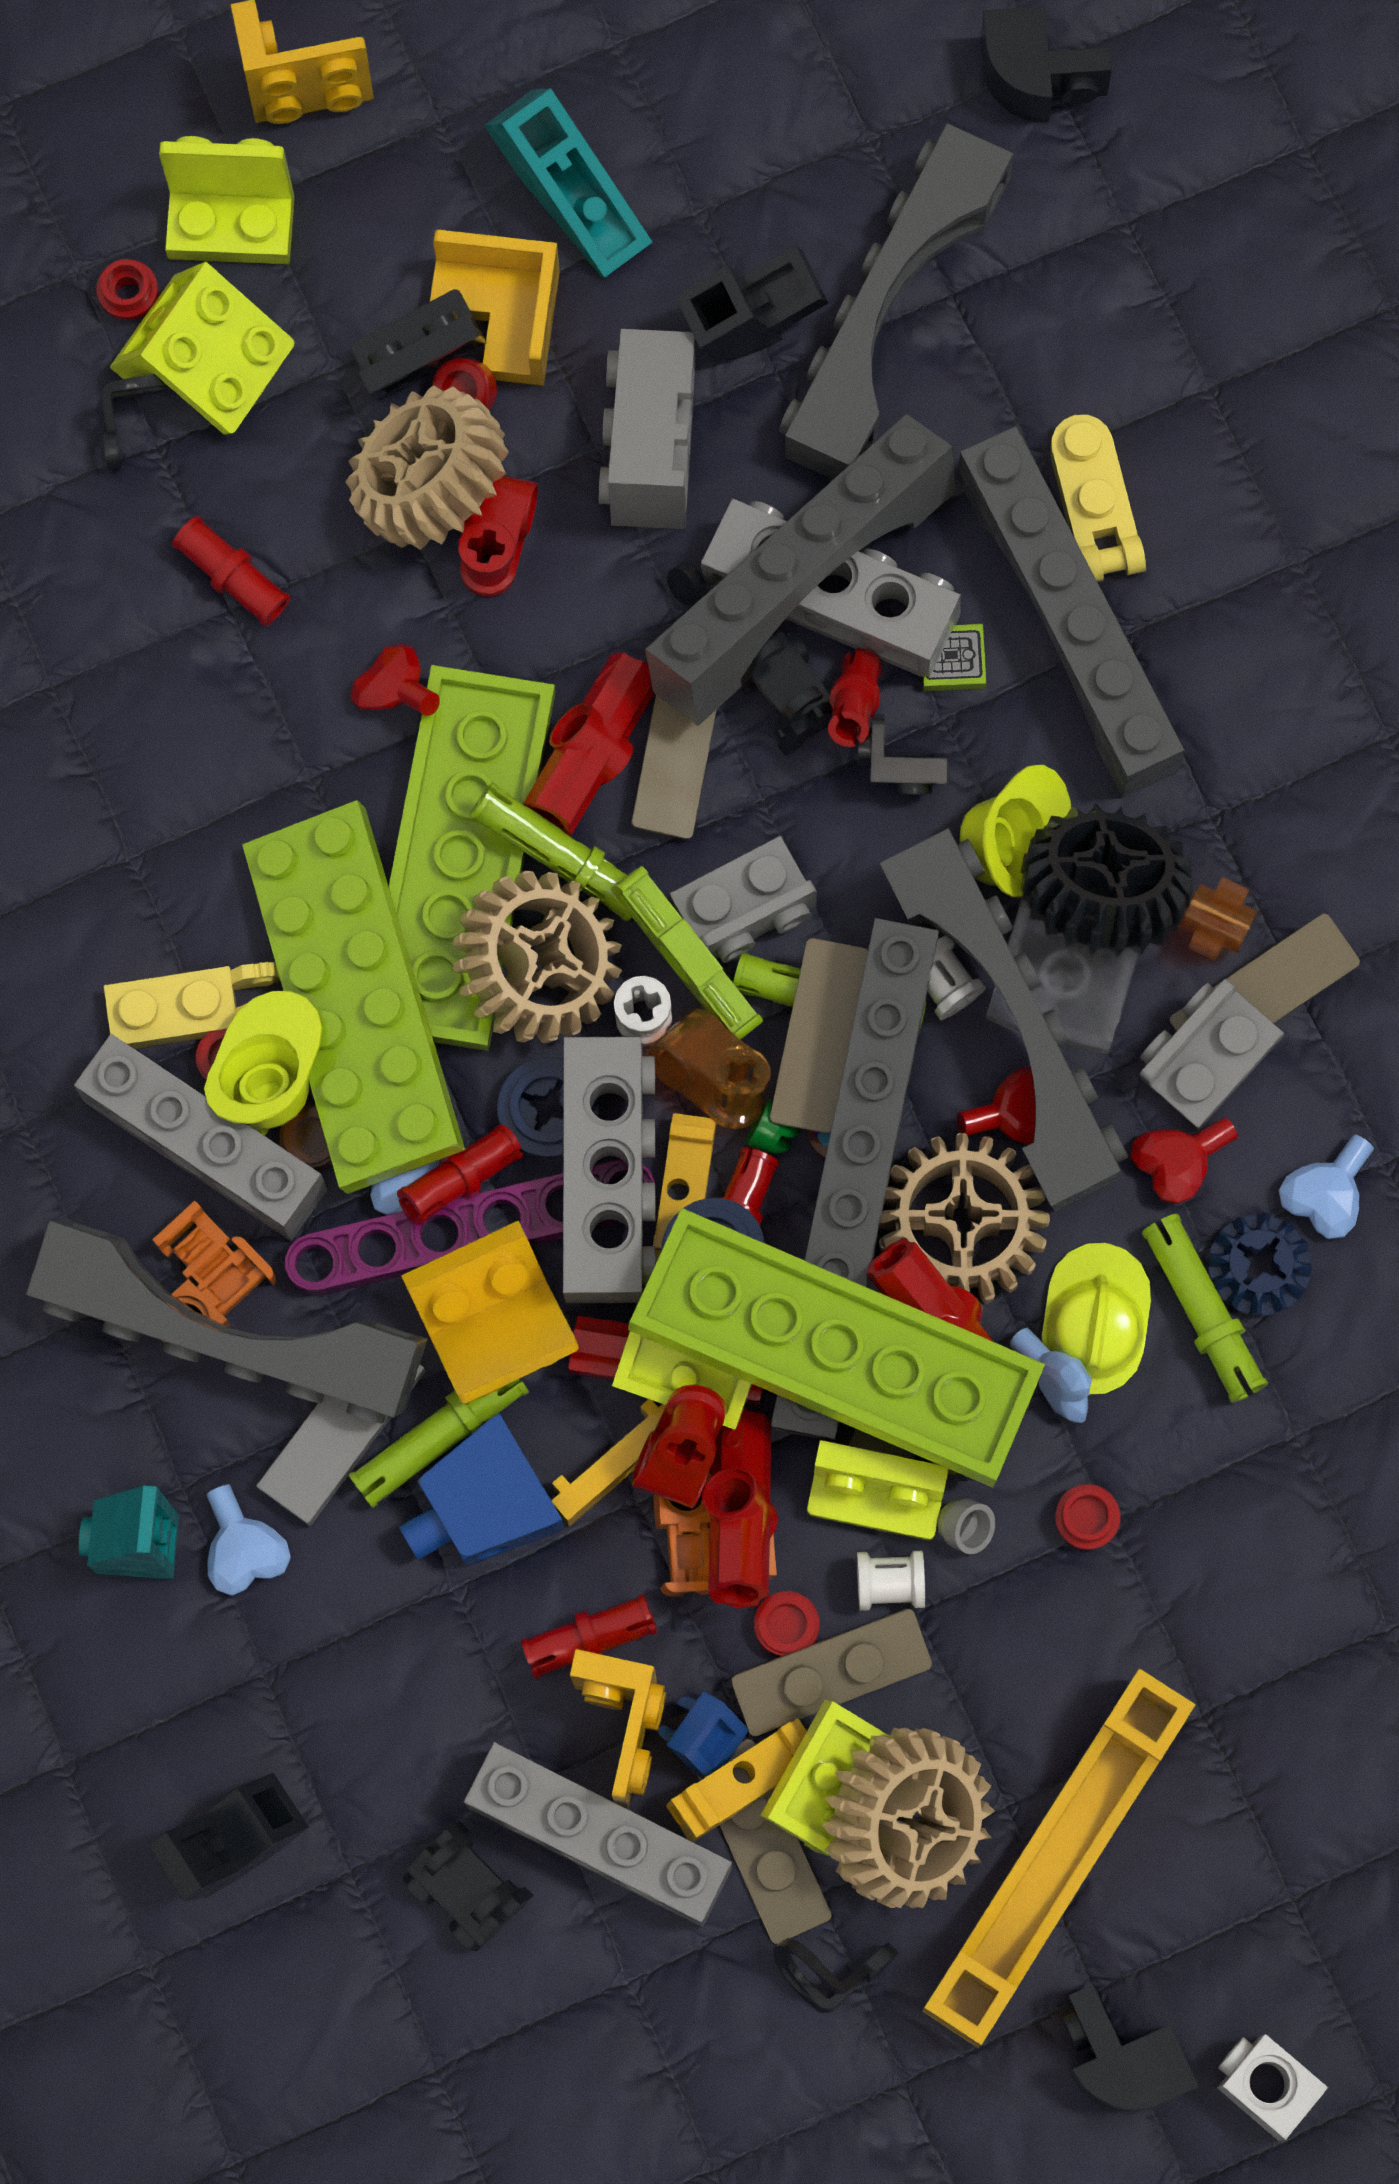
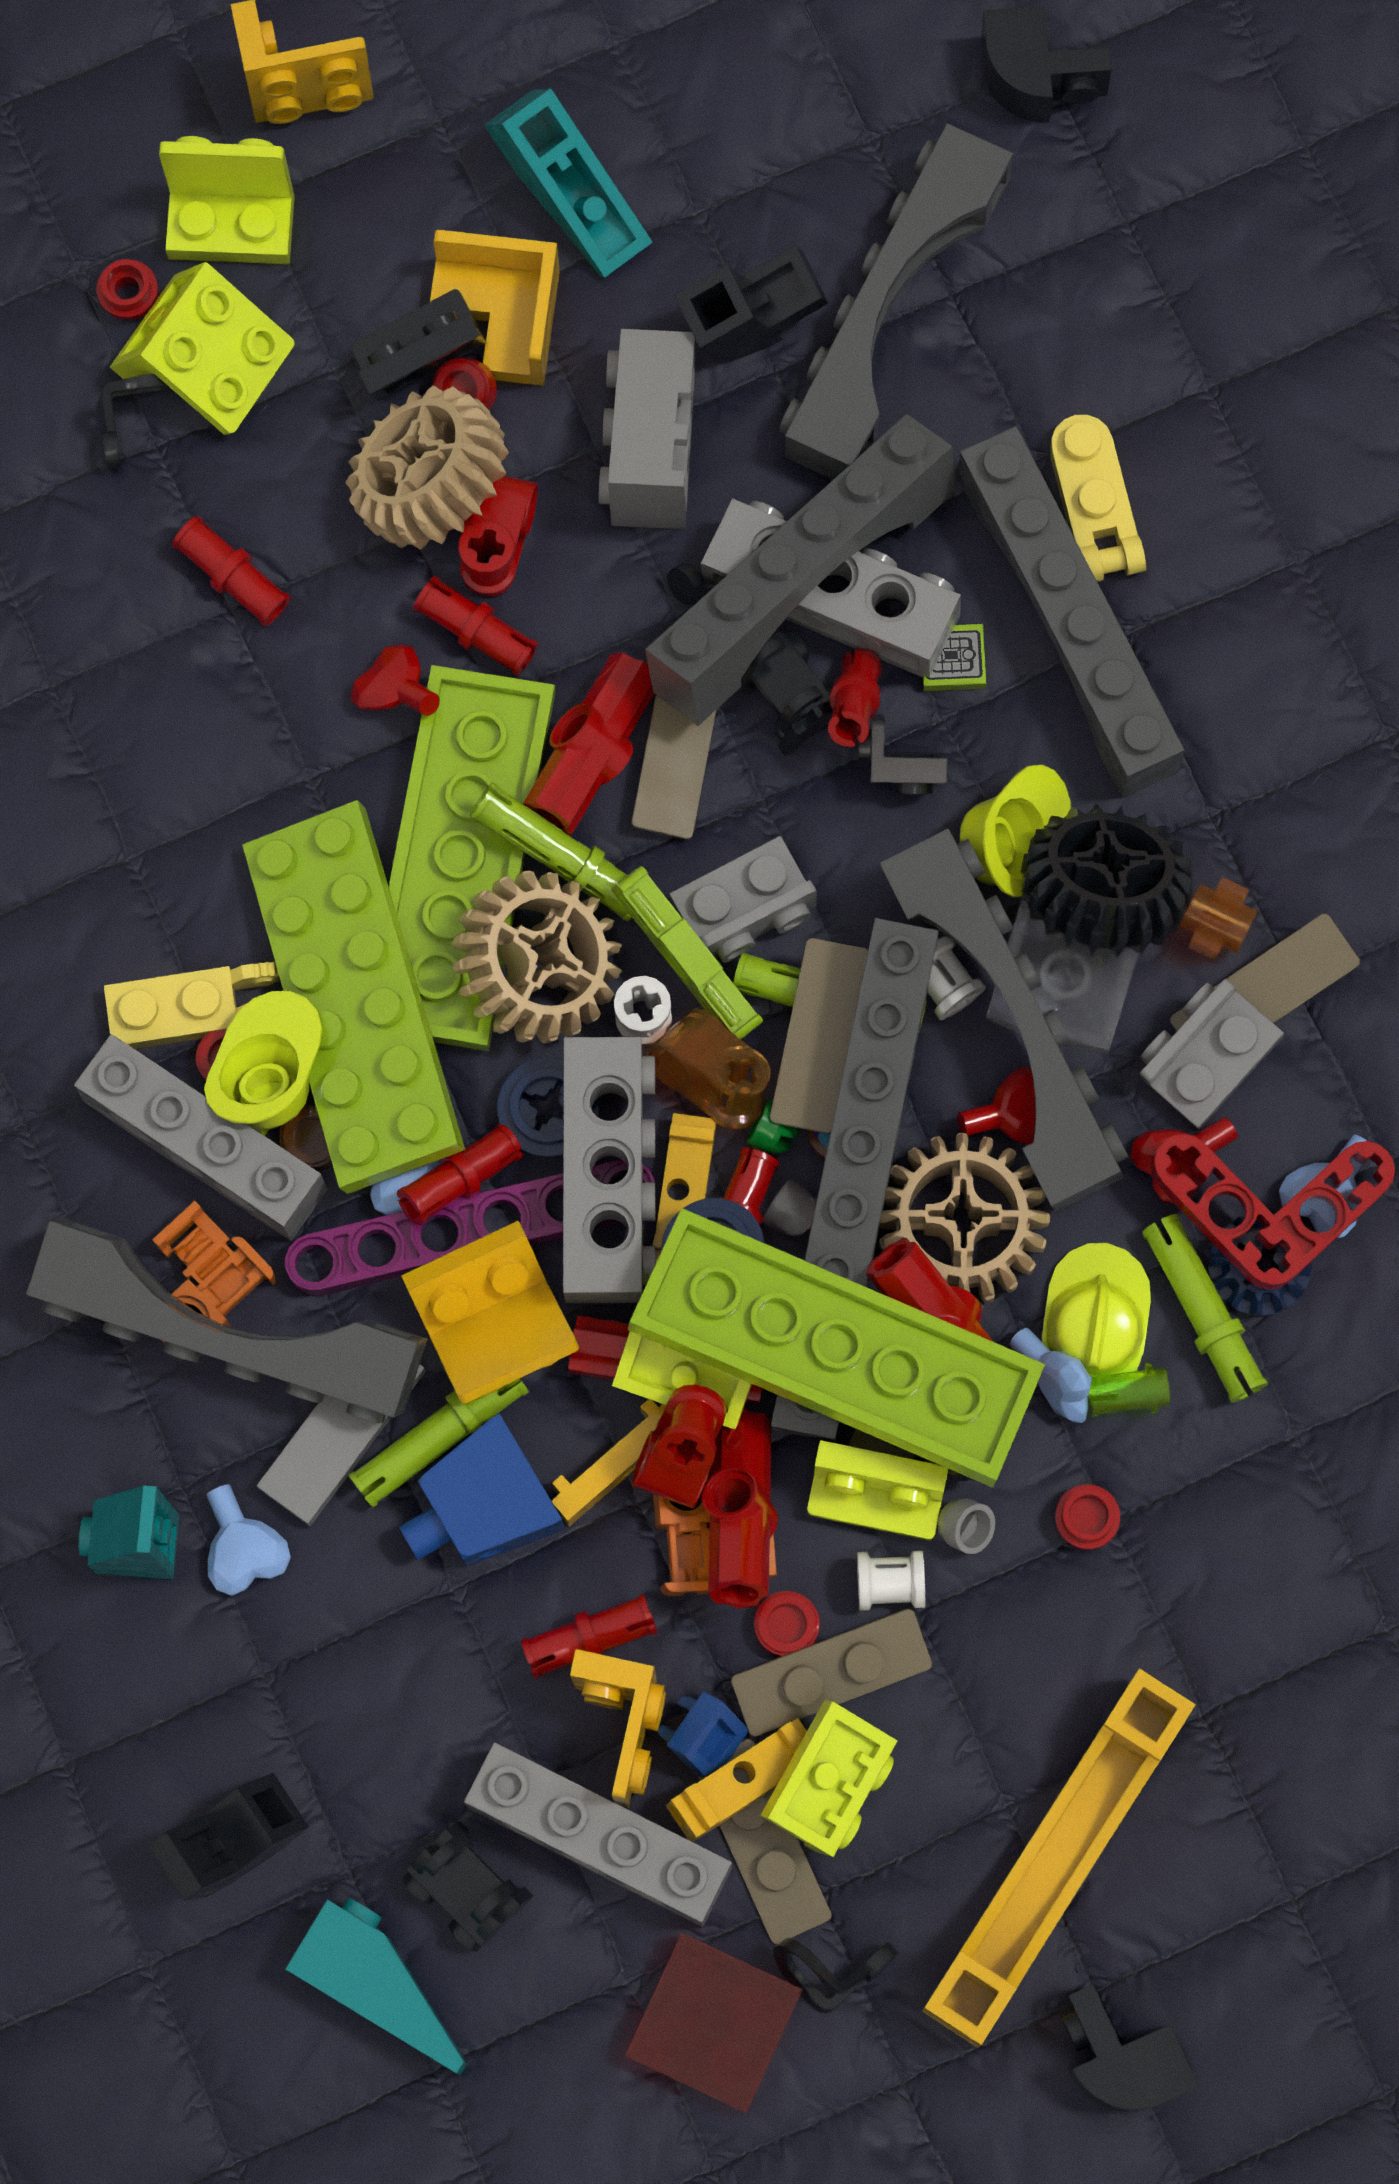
tan gear [821,1728,995,1908] -> none
white brick [1217,2034,1328,2141] -> none
none -> teal slope [285,1897,467,2076]
none -> red pin [413,576,539,677]
none -> clear red plate [625,1933,802,2113]
none -> clear hinge [762,1179,816,1235]
none -> clear neon green pin [1089,1363,1170,1417]
none -> red beam [1151,1134,1395,1290]

